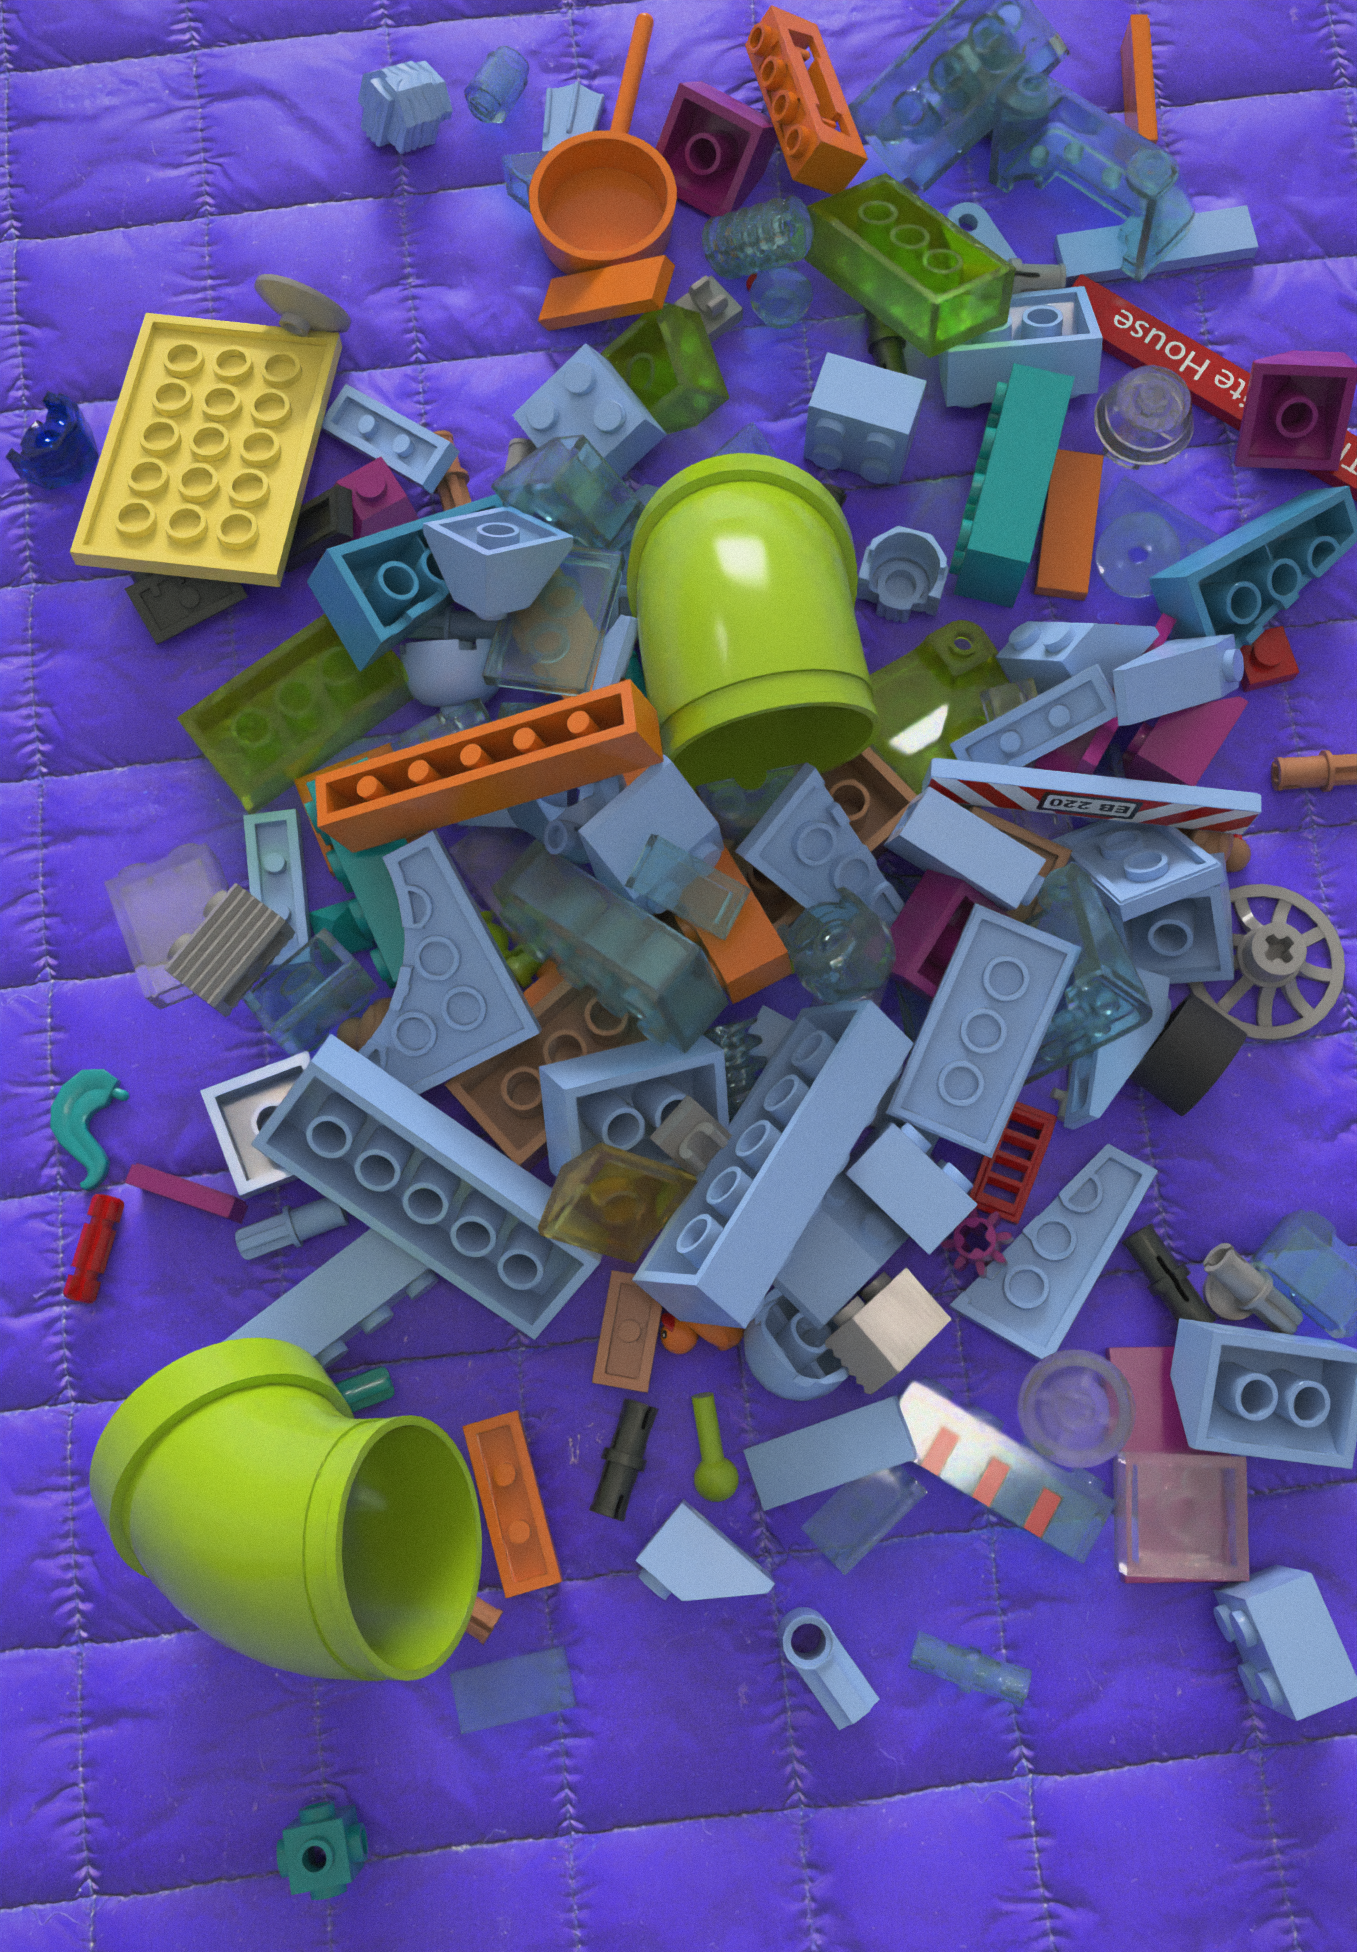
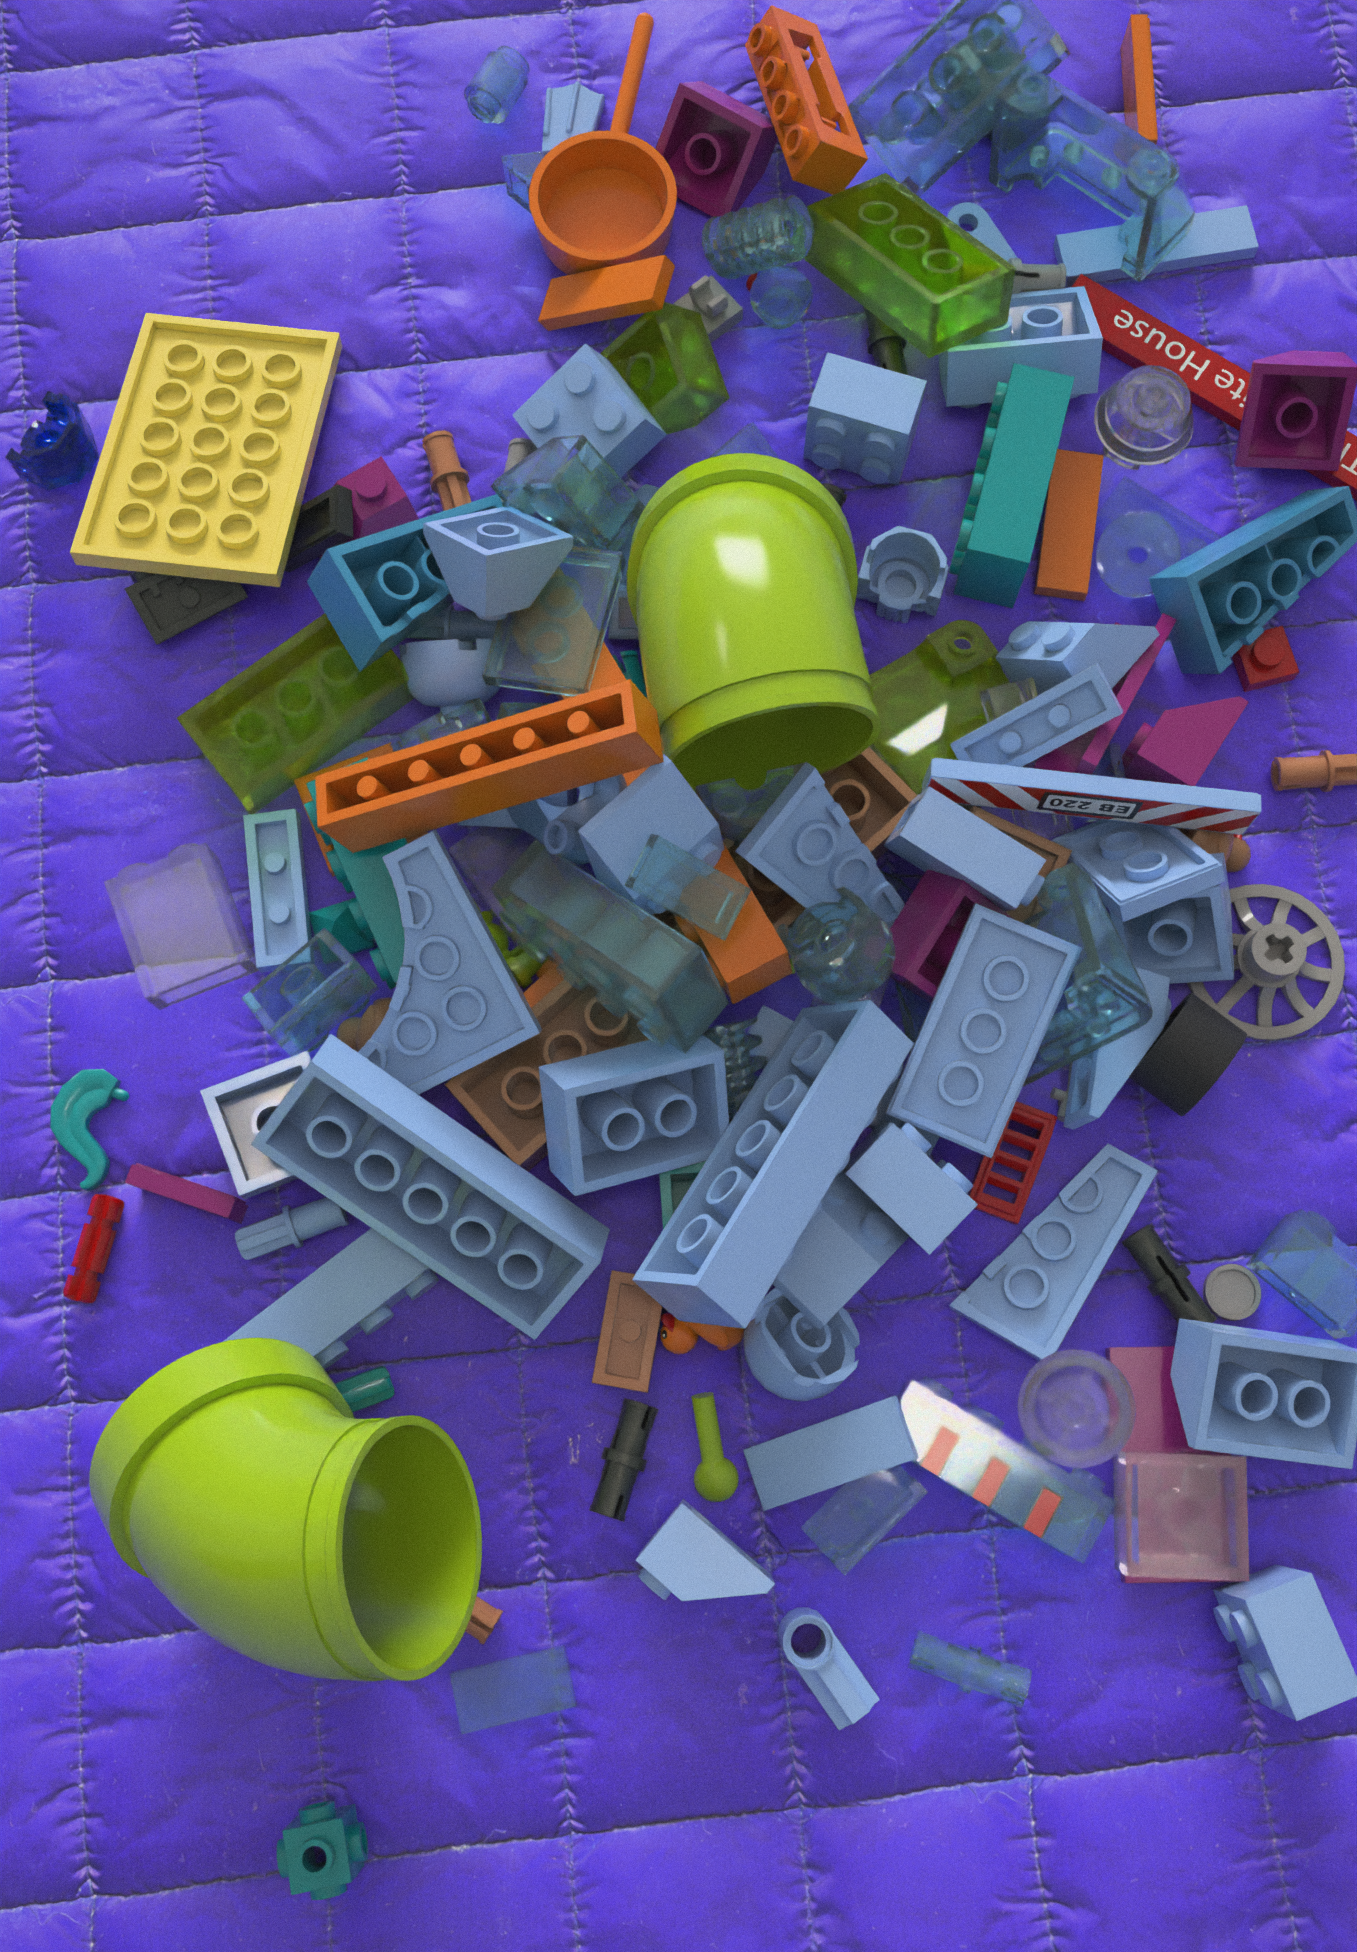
light grey brick [164,883,295,1017] -> none
light grey dish [254,274,351,337] -> none
light blue plate [321,384,460,494] -> none
light blue hair [358,61,453,154] -> none
orange plate [462,1410,563,1598] -> none
clear yellow slope [537,1142,698,1264] -> none
light blue piece [592,614,638,691] -> none
light grey tile [649,1095,732,1178] -> none
light grey brick [825,1267,952,1395] -> none
magenta gear [941,1208,1014,1278] -> none
light blue slope [1112,634,1244,726] -> none
light grey axle [1203,1243,1303,1334] -> none

